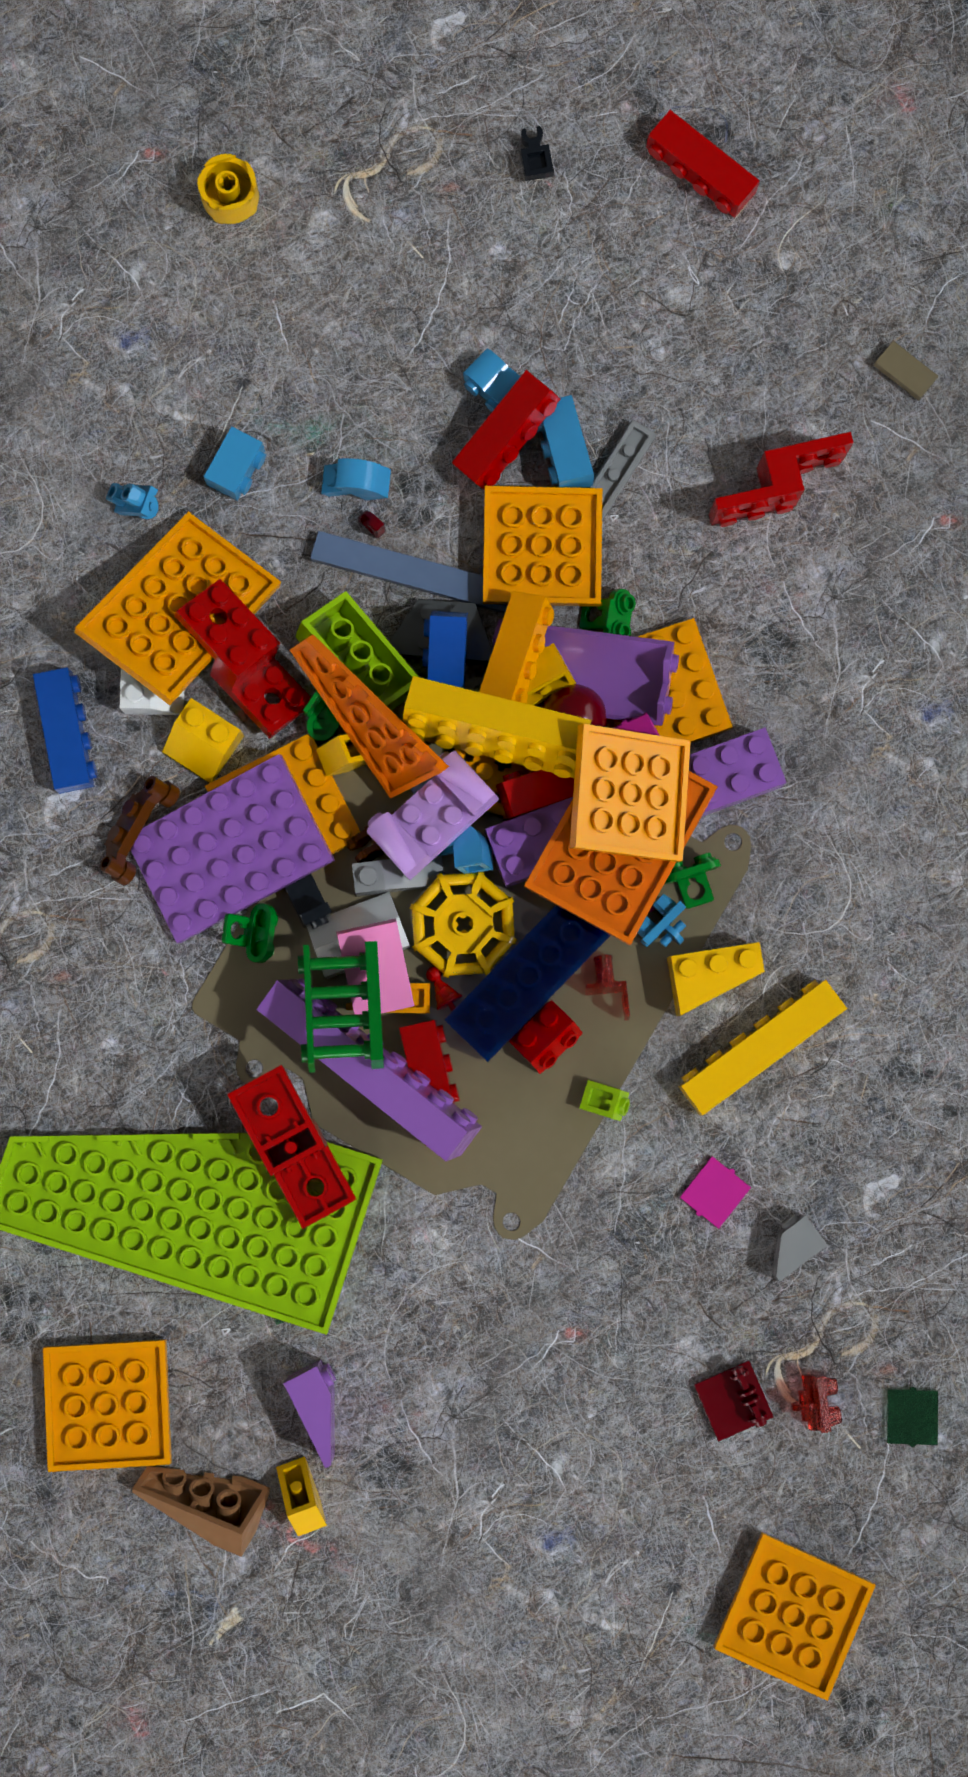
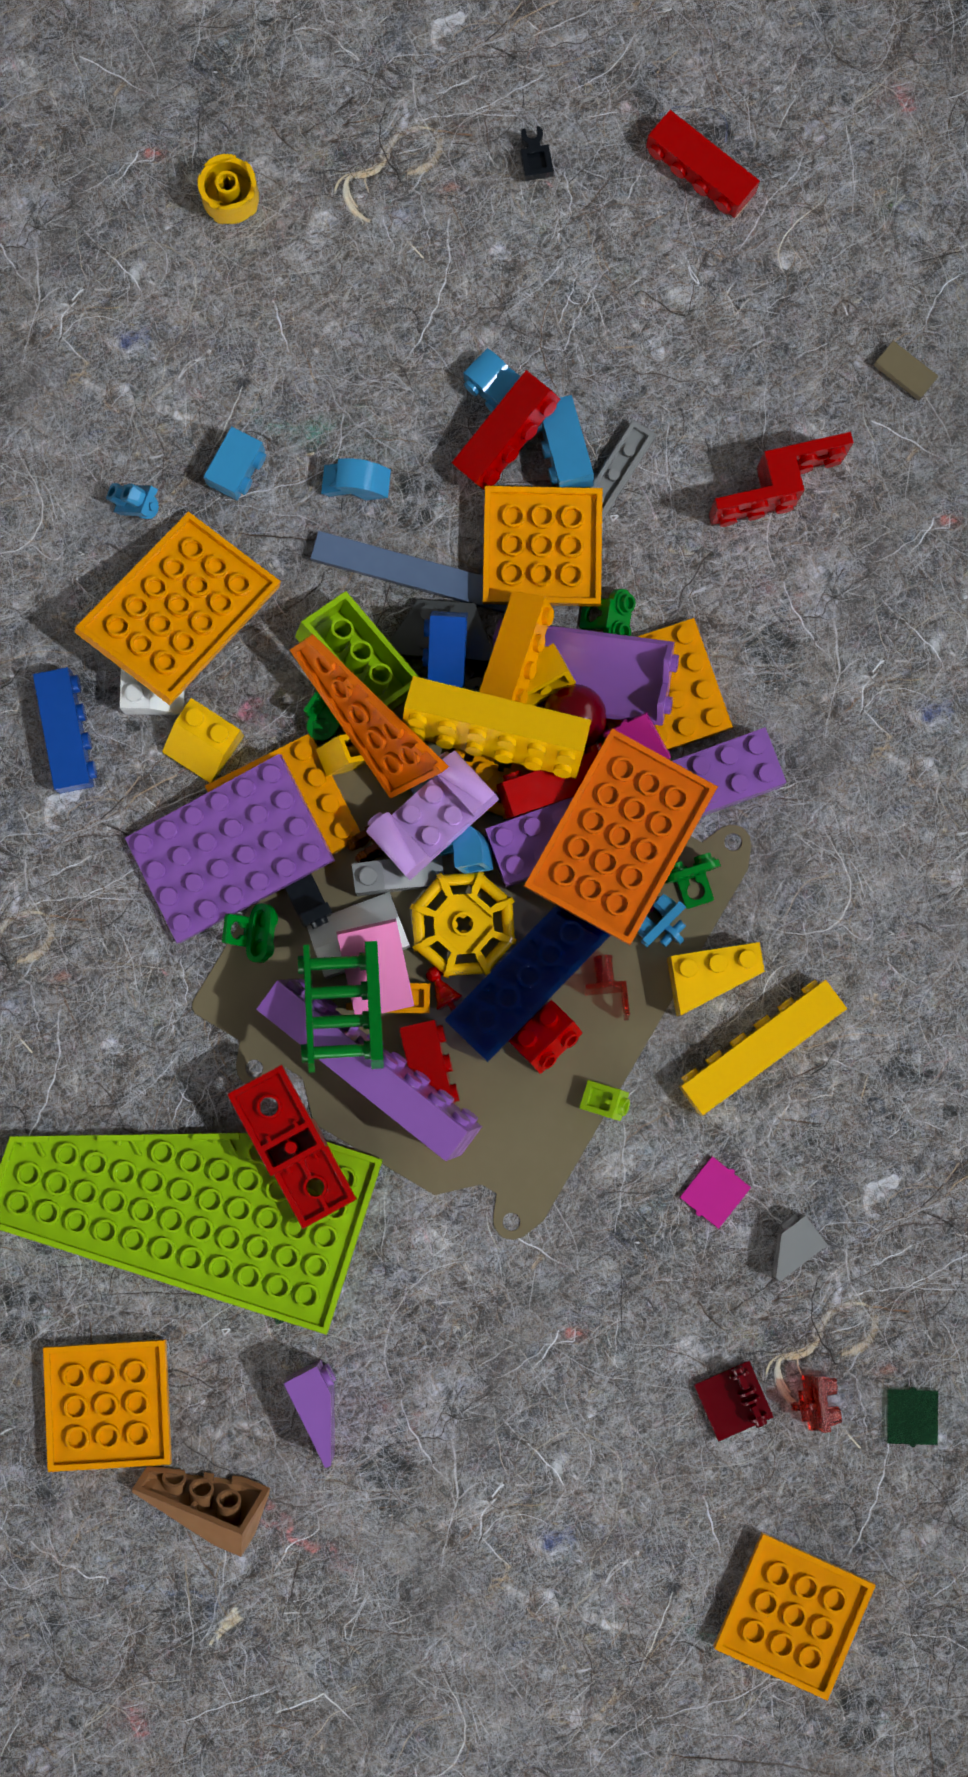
reddish brown plate [99,776,180,886] -> none
red bracket [174,579,311,739] -> none
yellow slope [276,1456,327,1536] -> none
dark red tile [358,510,386,538] -> none
light orange plate [570,724,691,862] -> none

